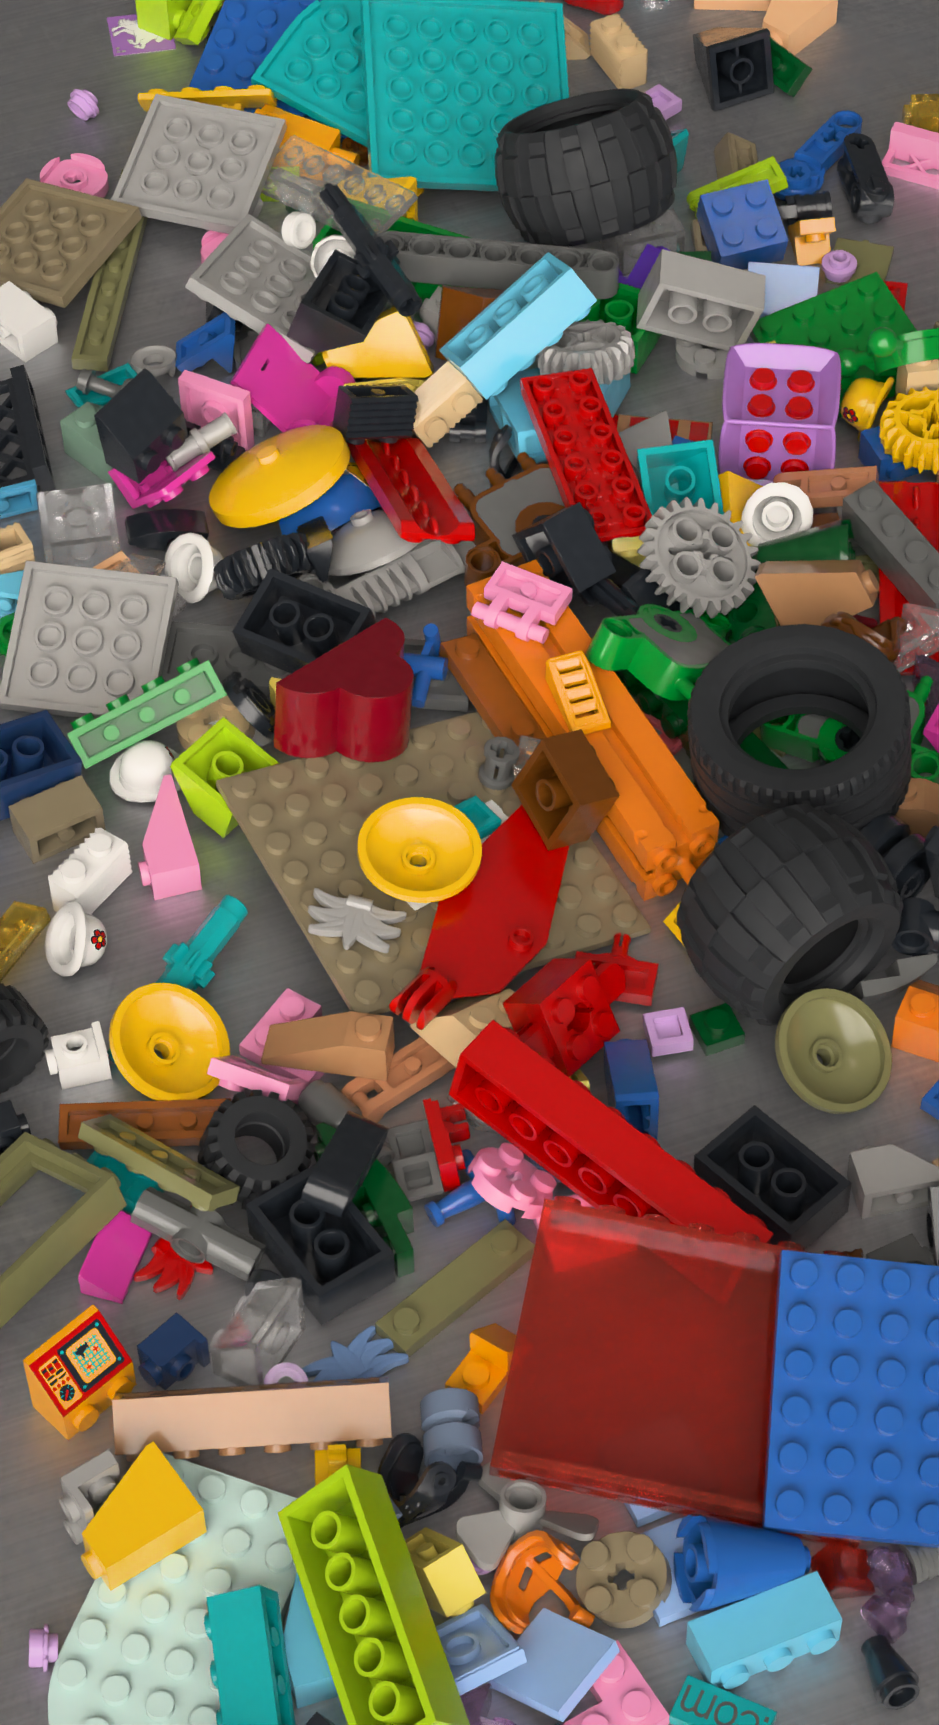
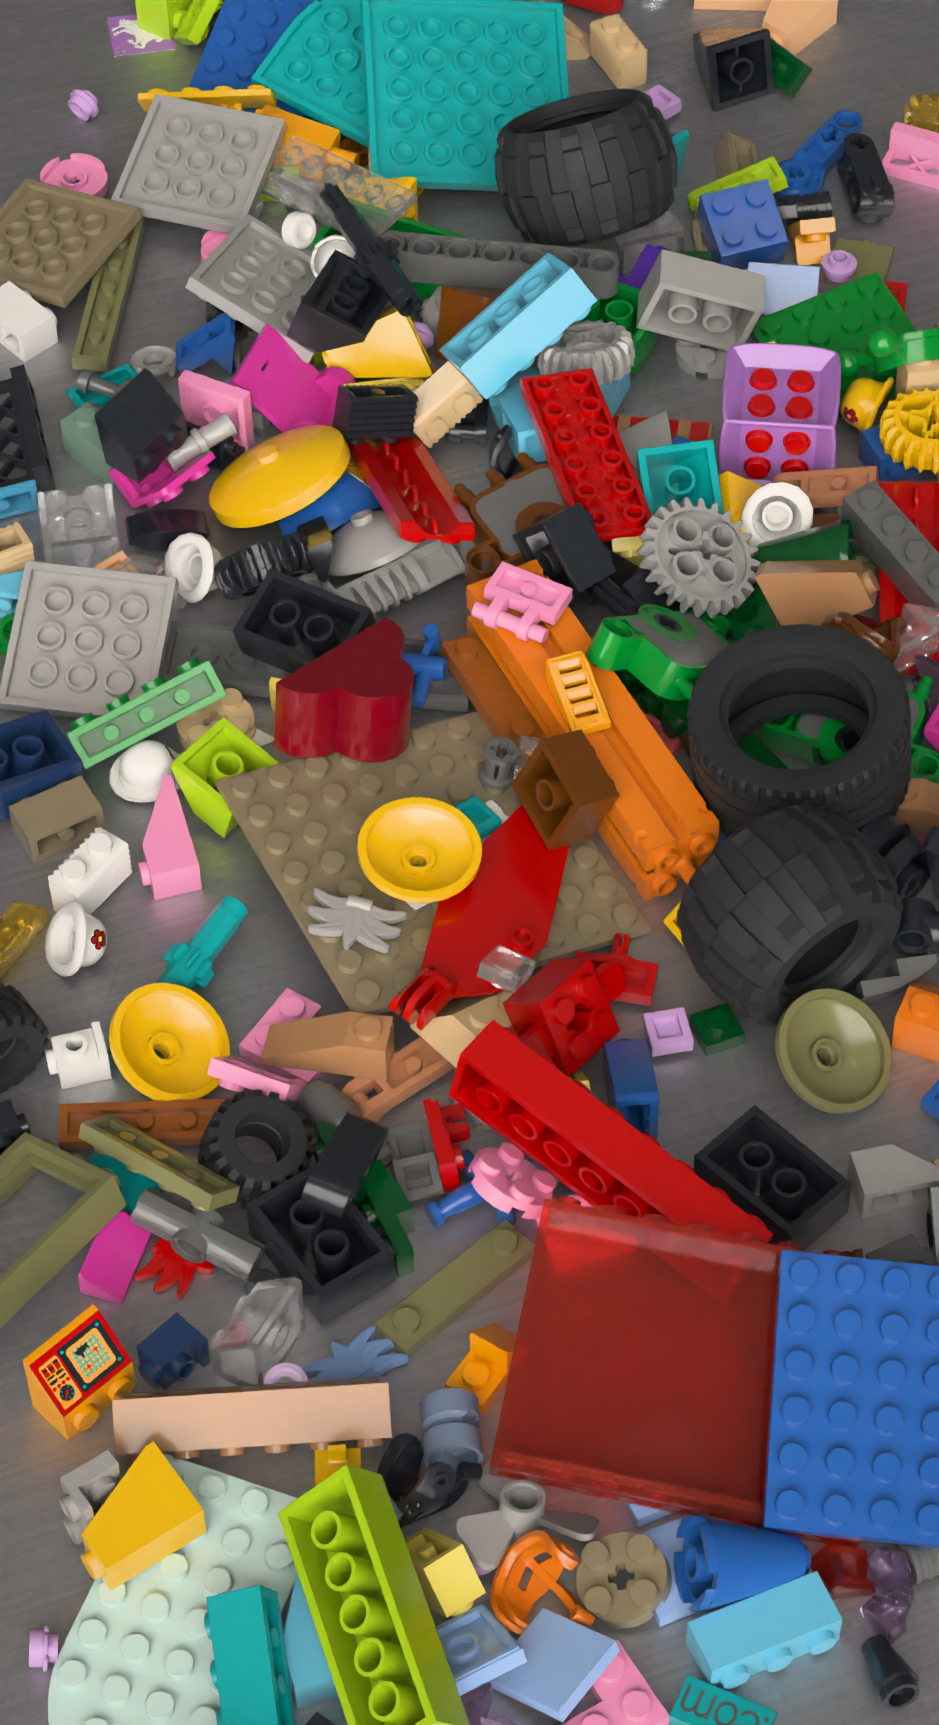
black tile [222,671,275,740] -> none
none -> clear plate [477,945,536,993]

